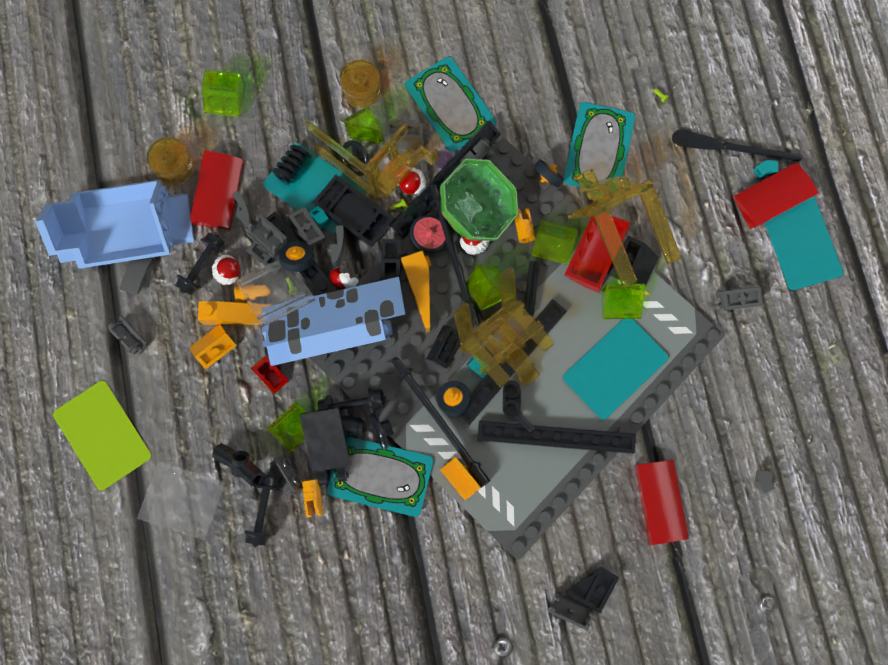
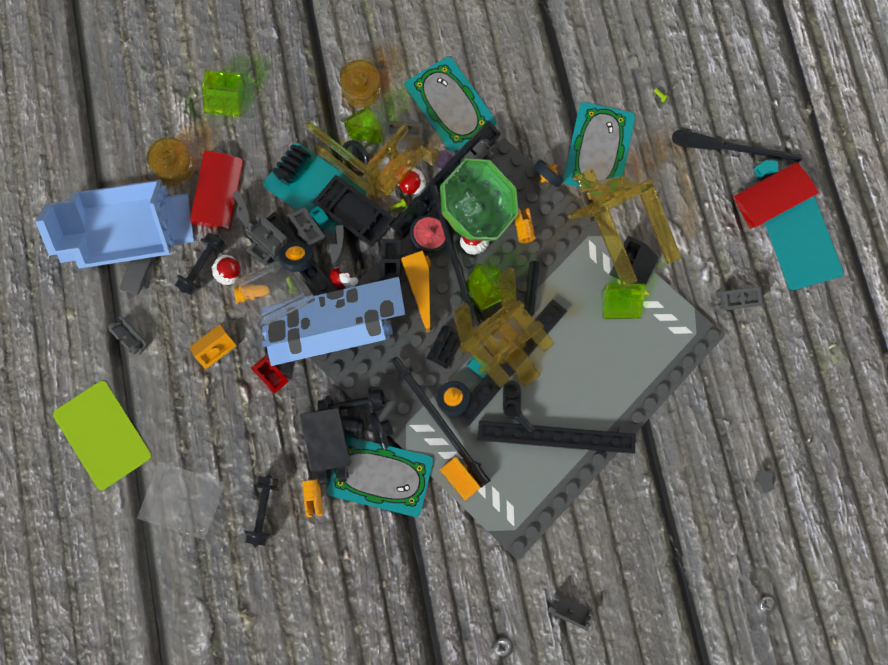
light orange slope [198,301,273,325] -> none
black piece [212,443,265,488] -> none
clear neon green slope [266,401,307,453] -> none
dark grey hinge [269,455,303,497] -> none
clear neon green slope [531,220,577,265] -> none
teal sticker [563,316,669,420] -> none
red slope [564,209,630,293] -> none
black wing [565,567,619,614] -> none
red slope [635,460,689,545] -> none

